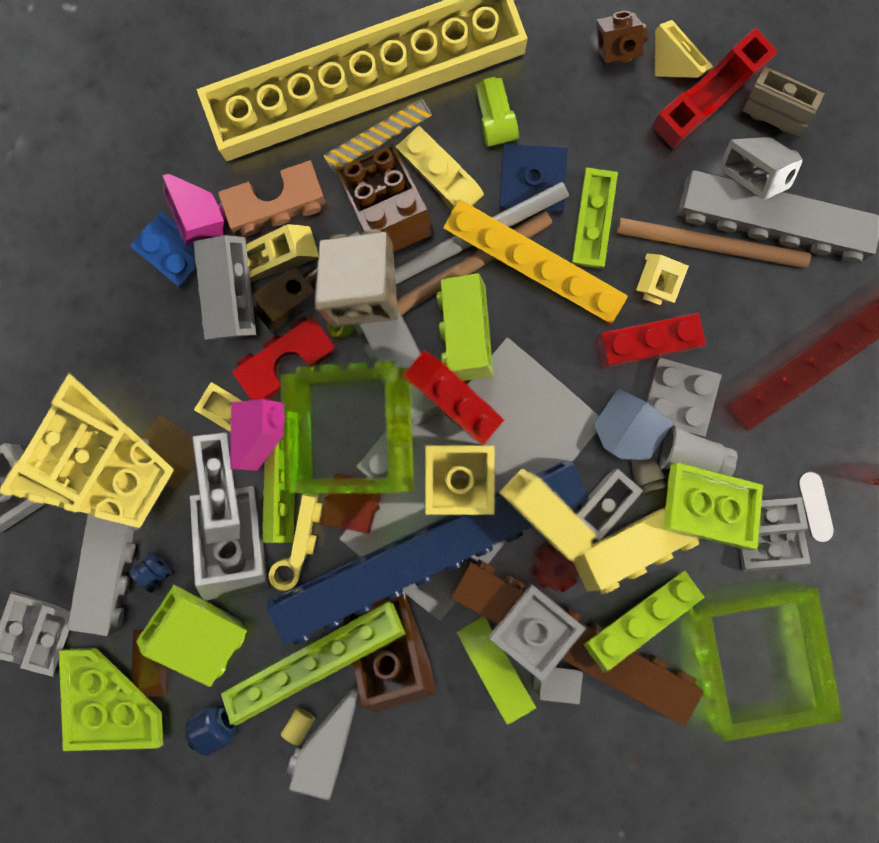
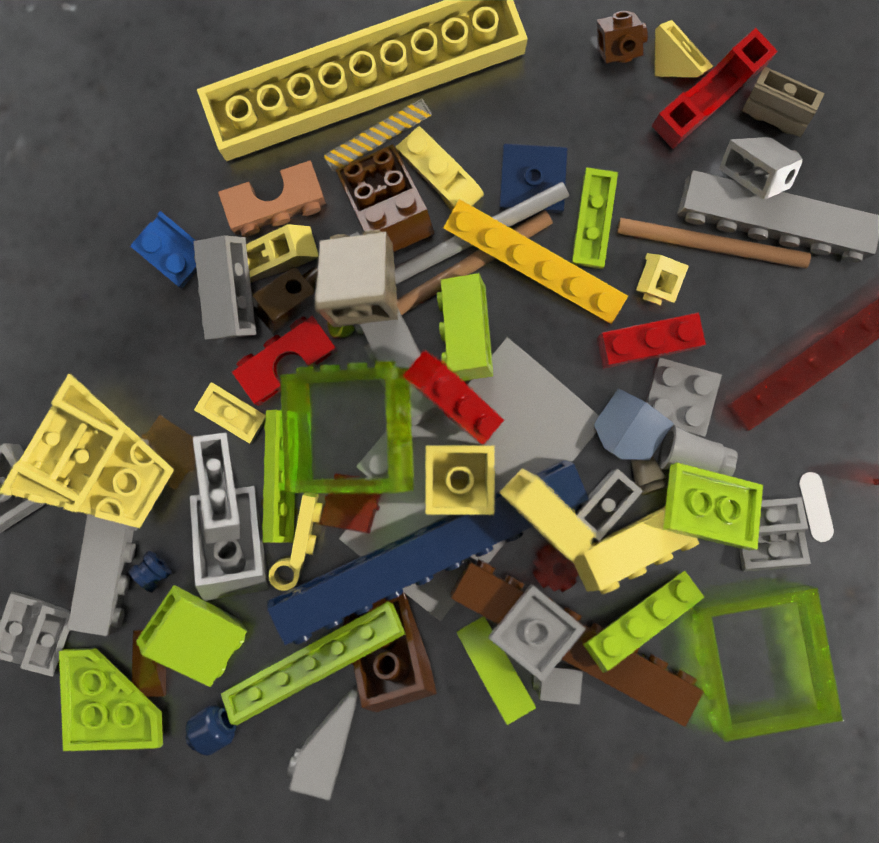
dark pink slope [163,174,227,247] -> none
dark pink slope [230,399,285,471] -> none
light yellow hinge [281,707,316,746] -> none
lime piece [475,77,519,147] -> none

